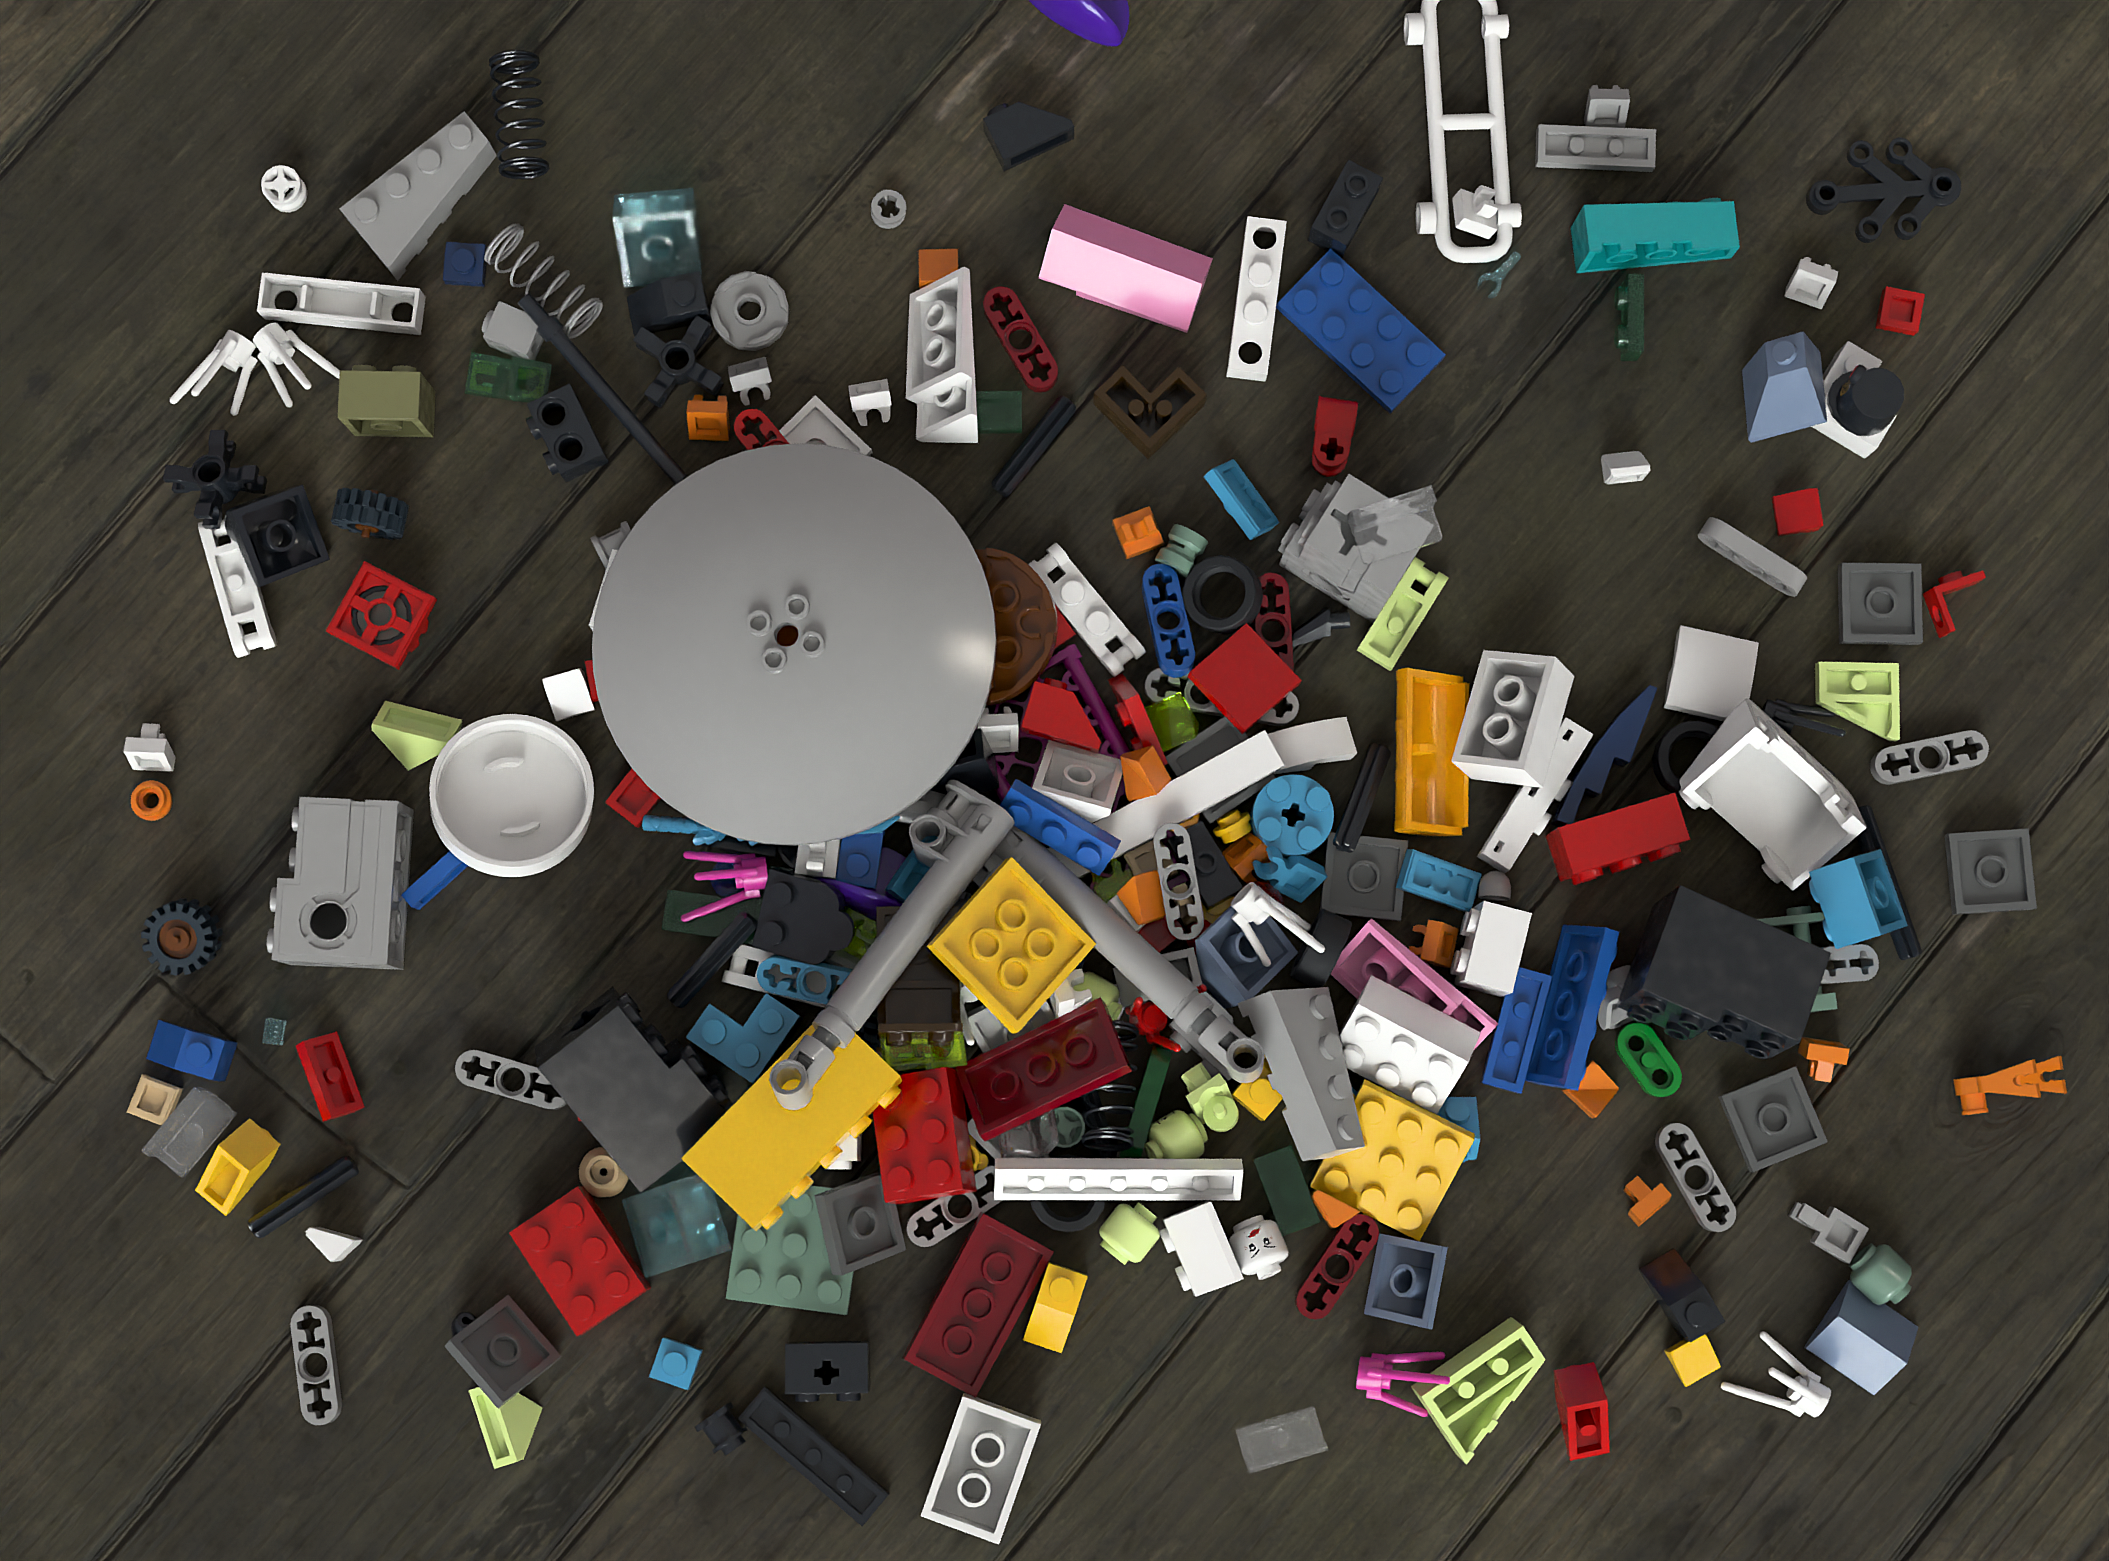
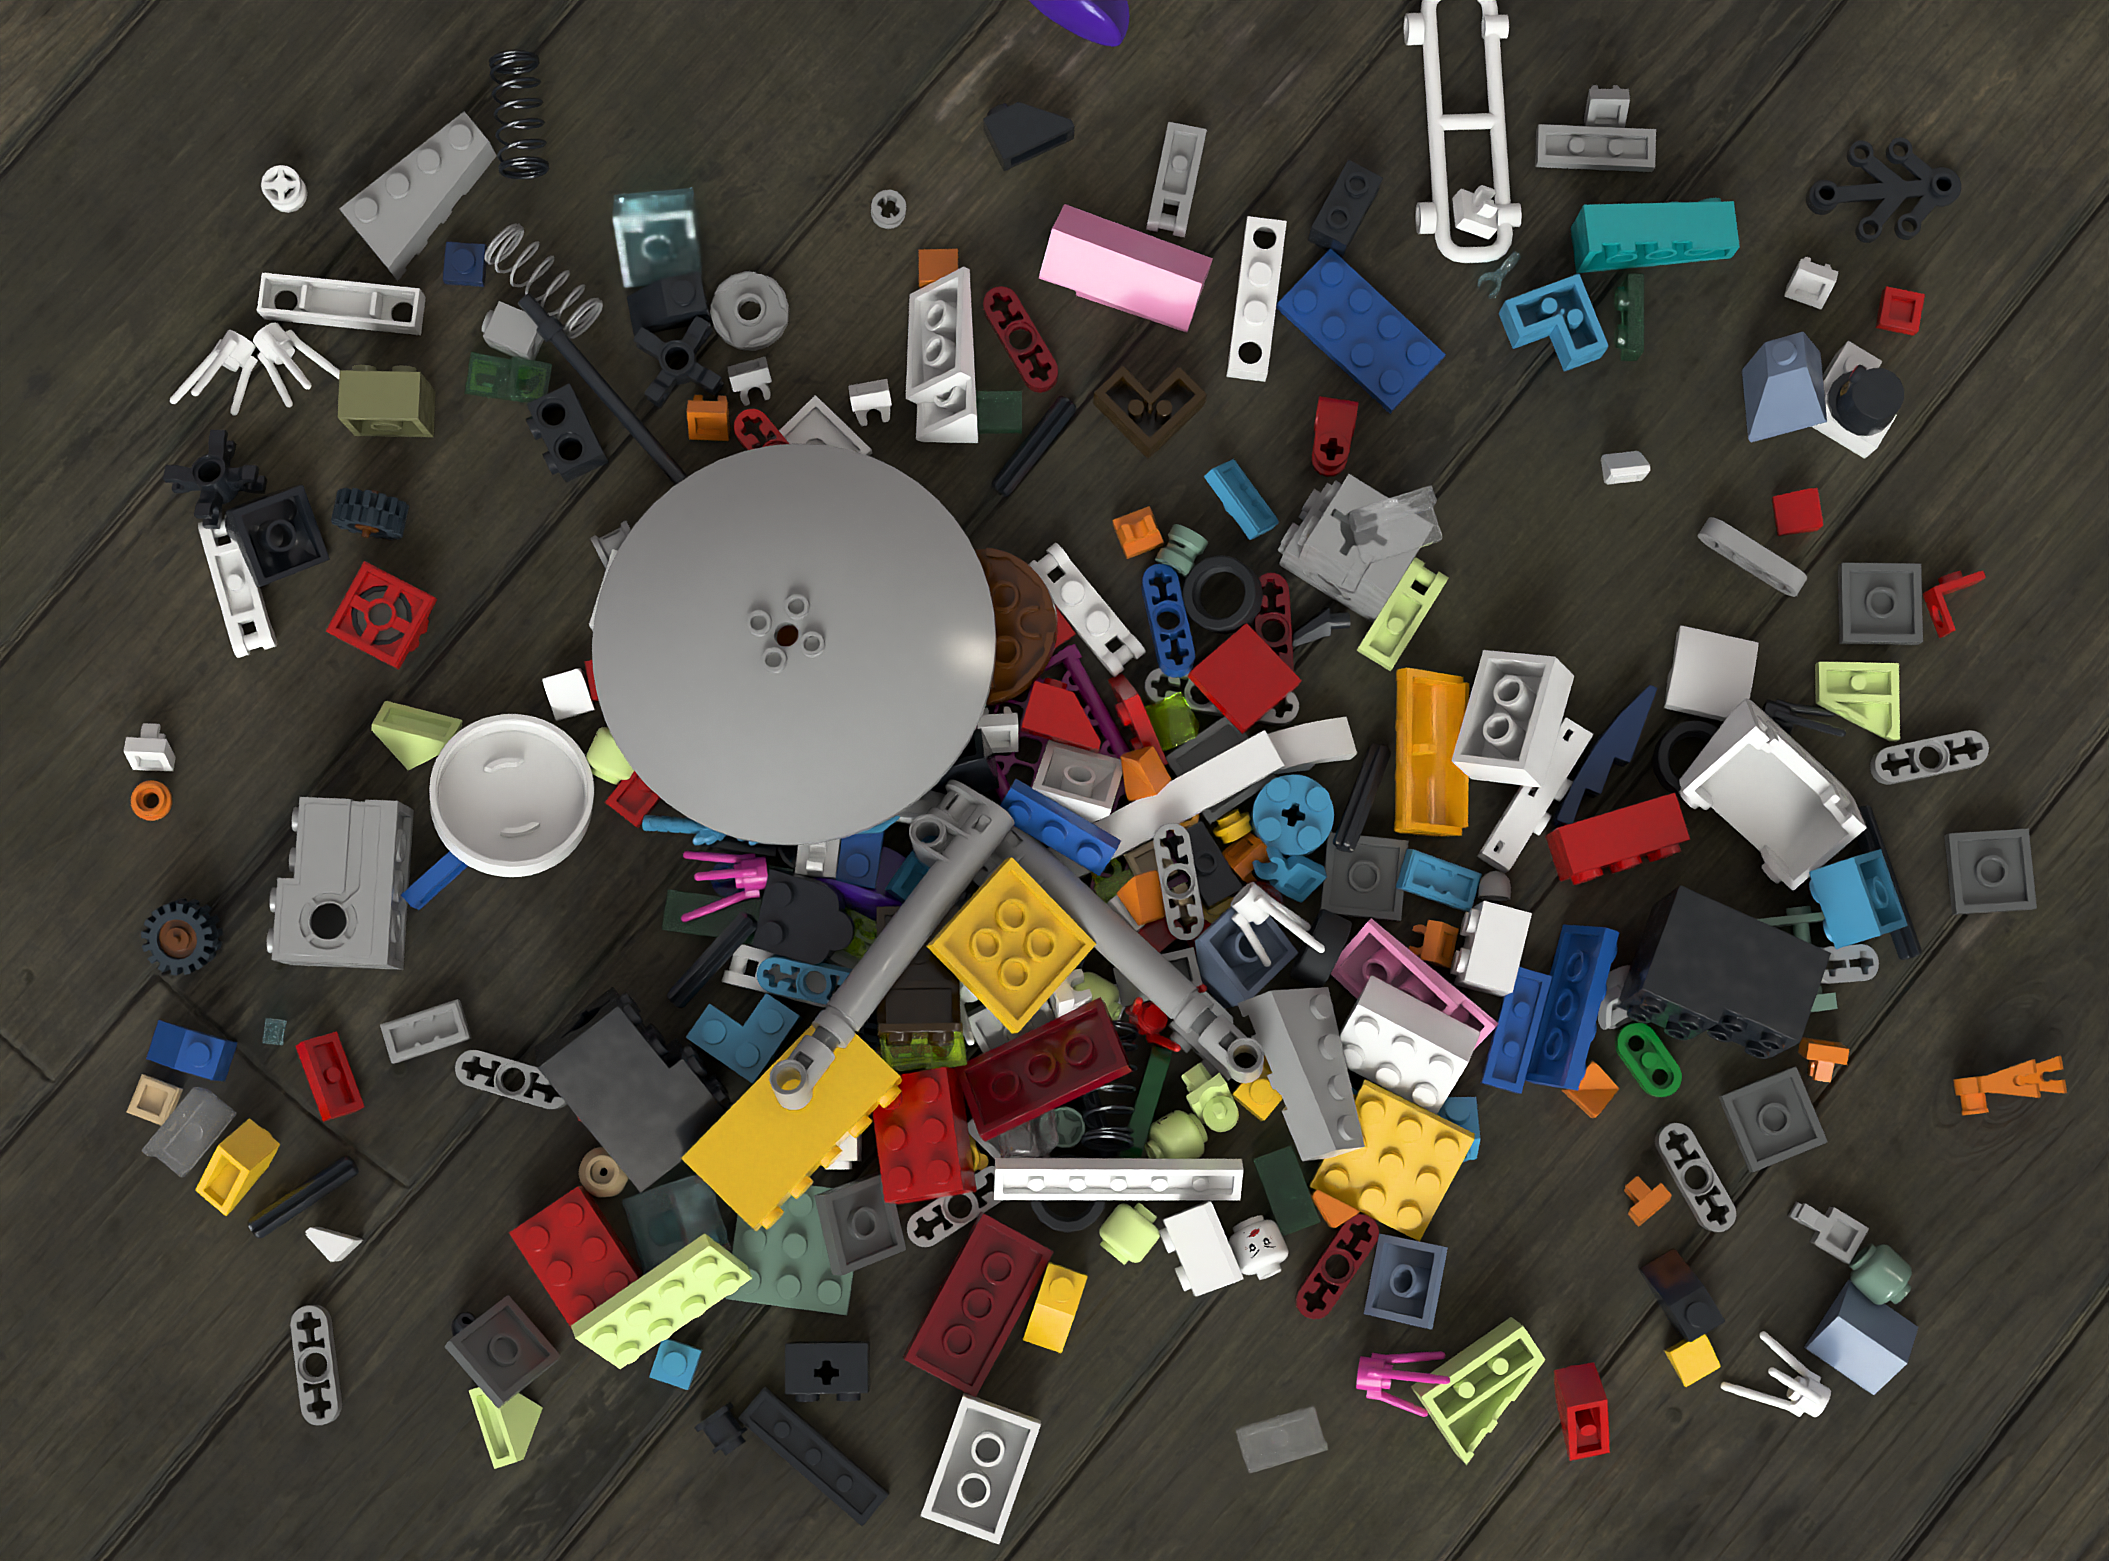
none -> light grey plate [380,999,472,1064]
none -> yellowish green plate [571,1233,752,1369]
none -> yellowish green head [586,727,634,785]
none -> light grey plate [1146,122,1207,238]
none -> dark azure brick [1498,274,1609,371]

